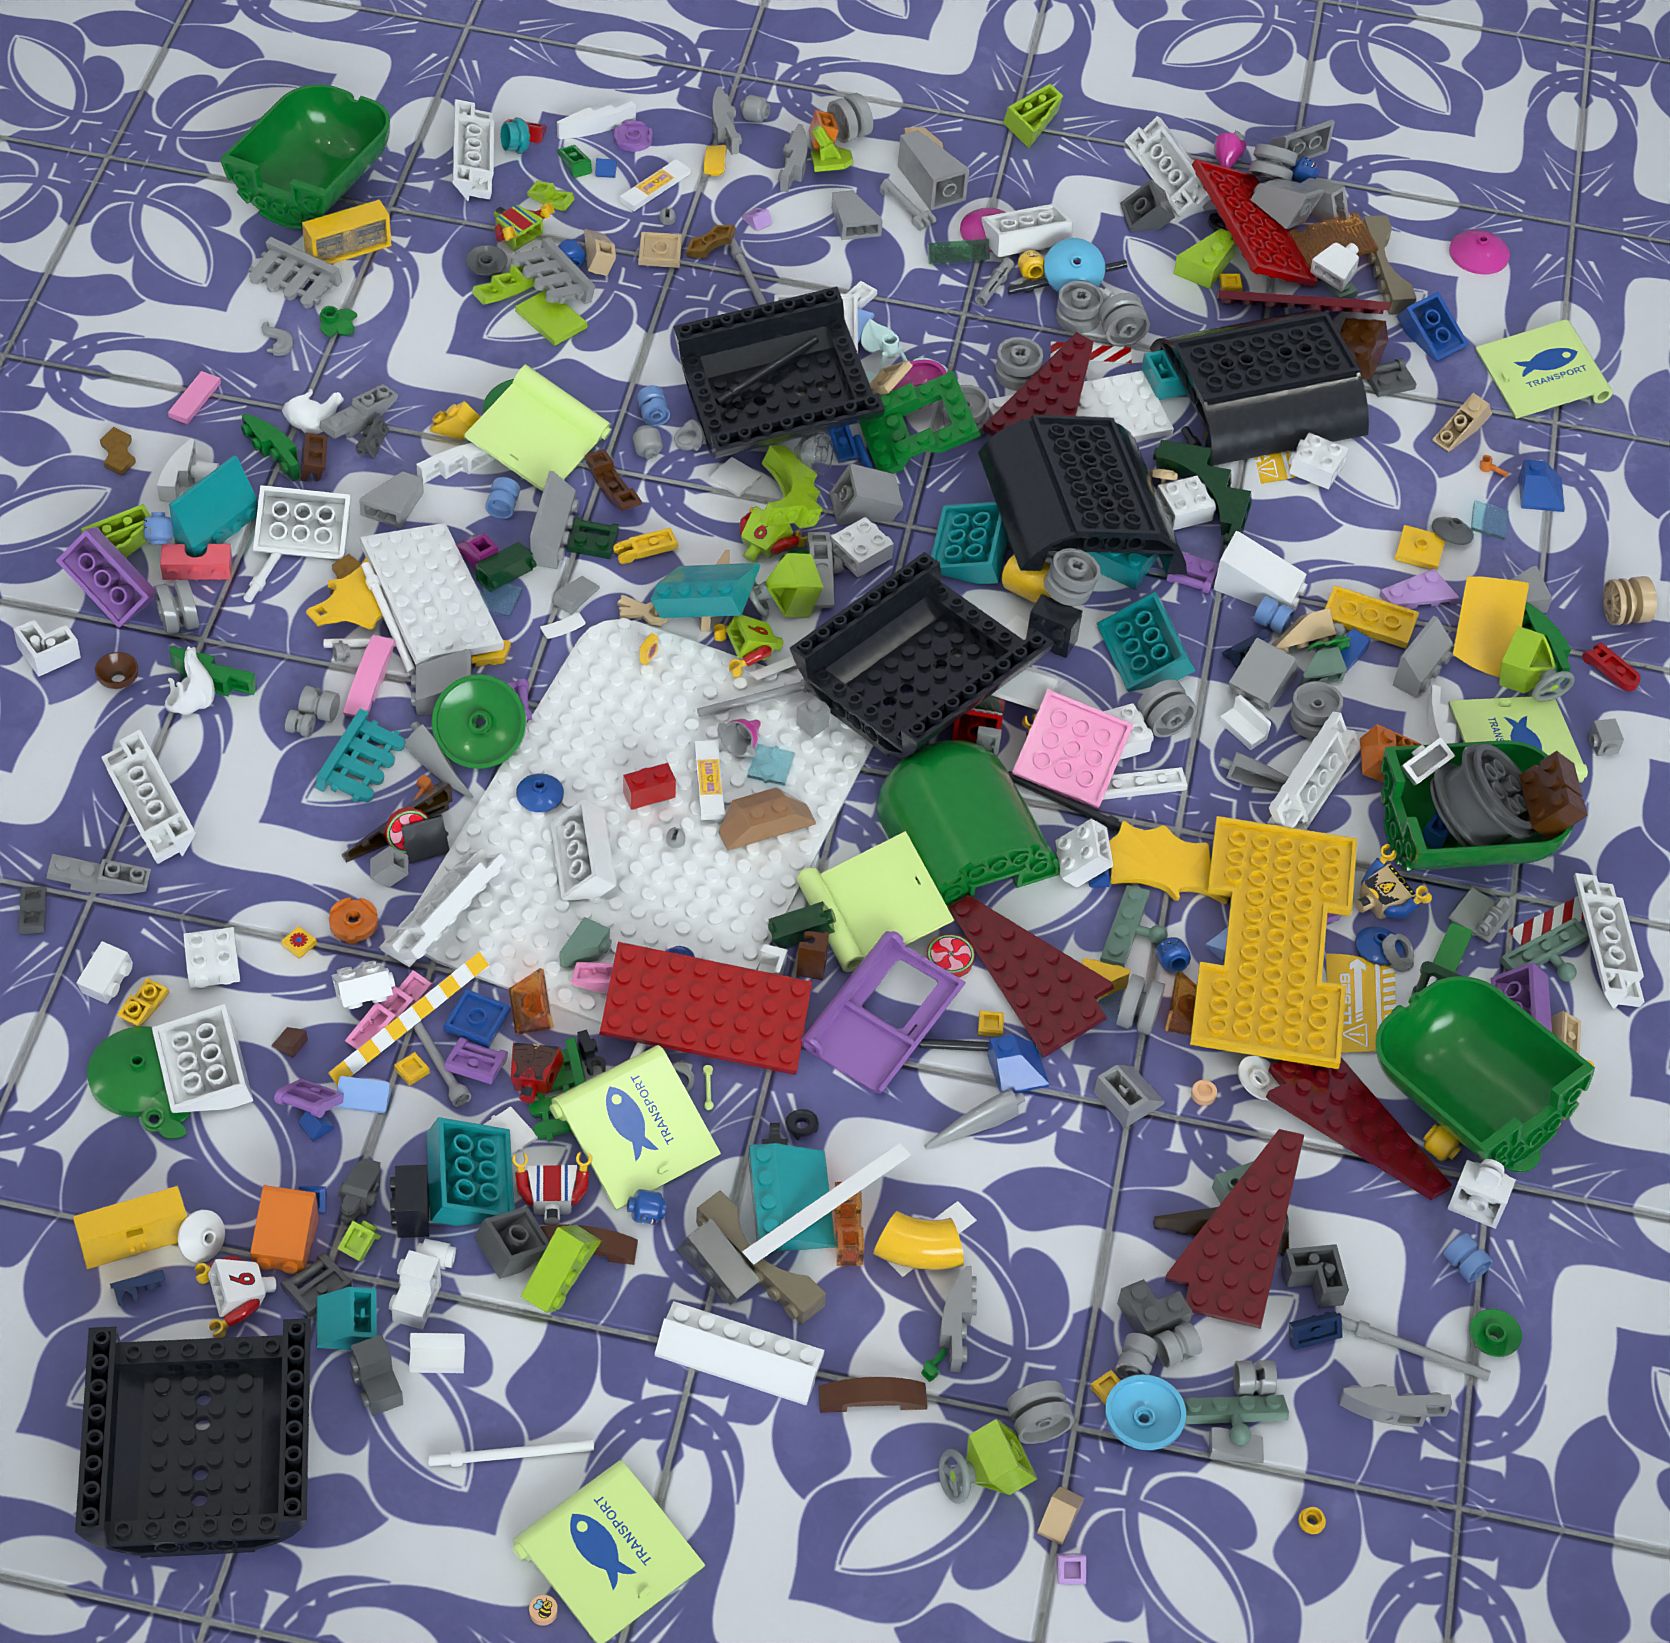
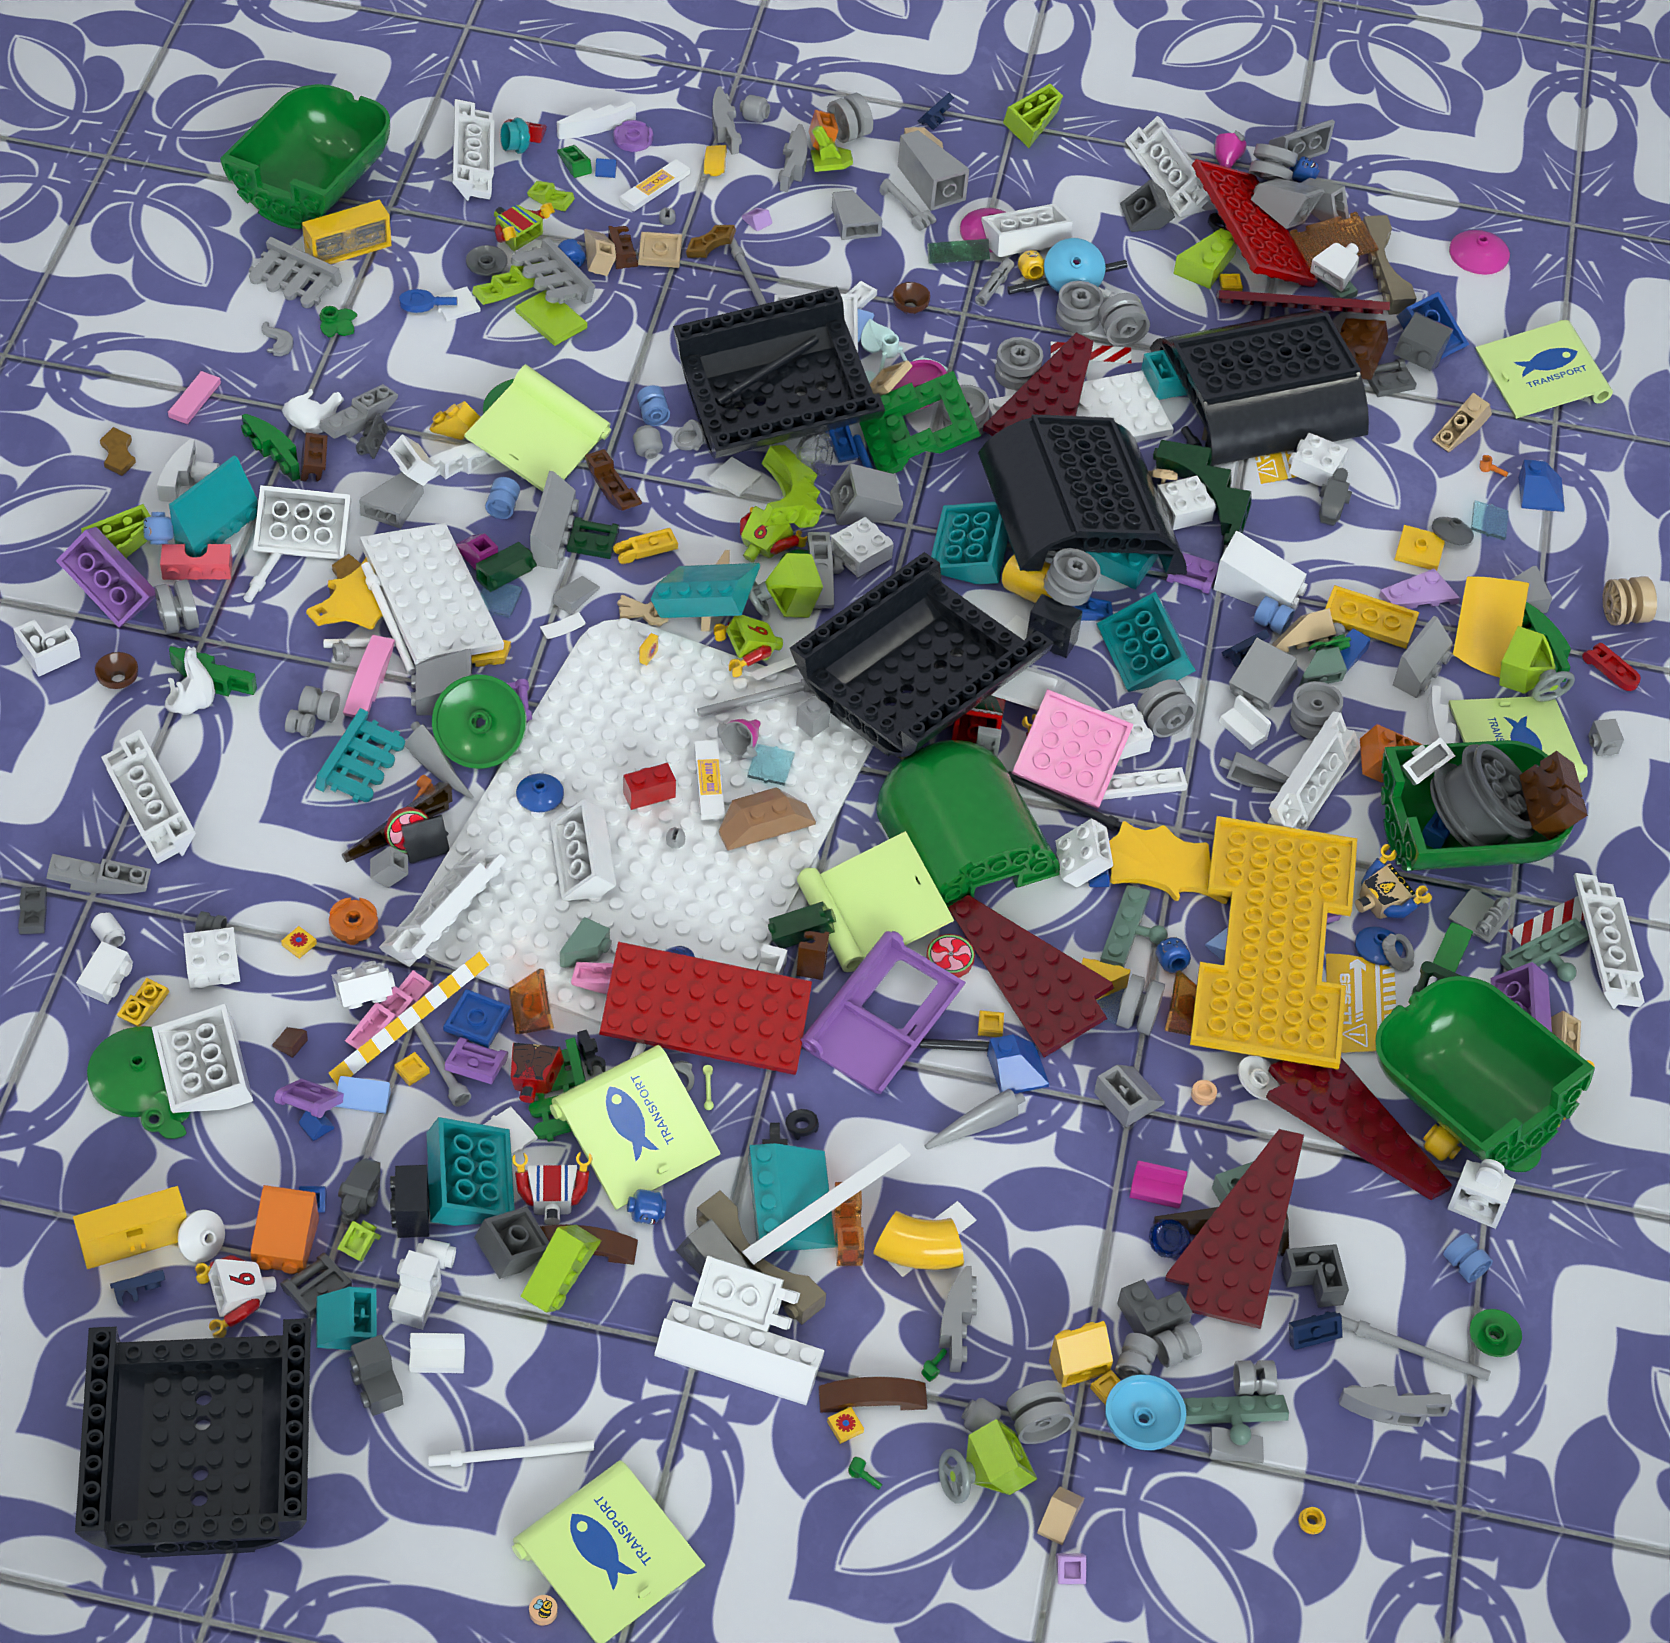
none -> white brick [91,913,125,947]
none -> dark grey wheel [195,911,227,932]
none -> white brick [388,434,438,486]
none -> blue piece [399,289,458,313]
none -> white piece [434,287,480,322]
none -> reddish brown hinge [608,226,638,269]
none -> white tile [692,1256,801,1332]
none -> yellow tile [827,1407,864,1444]
none -> green hand [848,1457,883,1490]
none -> reddish brown piece [893,282,930,314]
none -> dark blue plate [918,92,954,130]
none -> light grey head [961,1398,1003,1433]
none -> yellow slope [1049,1321,1113,1388]
none -> blue slope [1072,597,1113,621]
none -> dark pink panel [1129,1161,1188,1209]
none -> clear blue hair [1149,1220,1191,1258]
none -> dark grey hinge [1319,468,1352,526]
none -> dark grey slope [1393,312,1453,371]

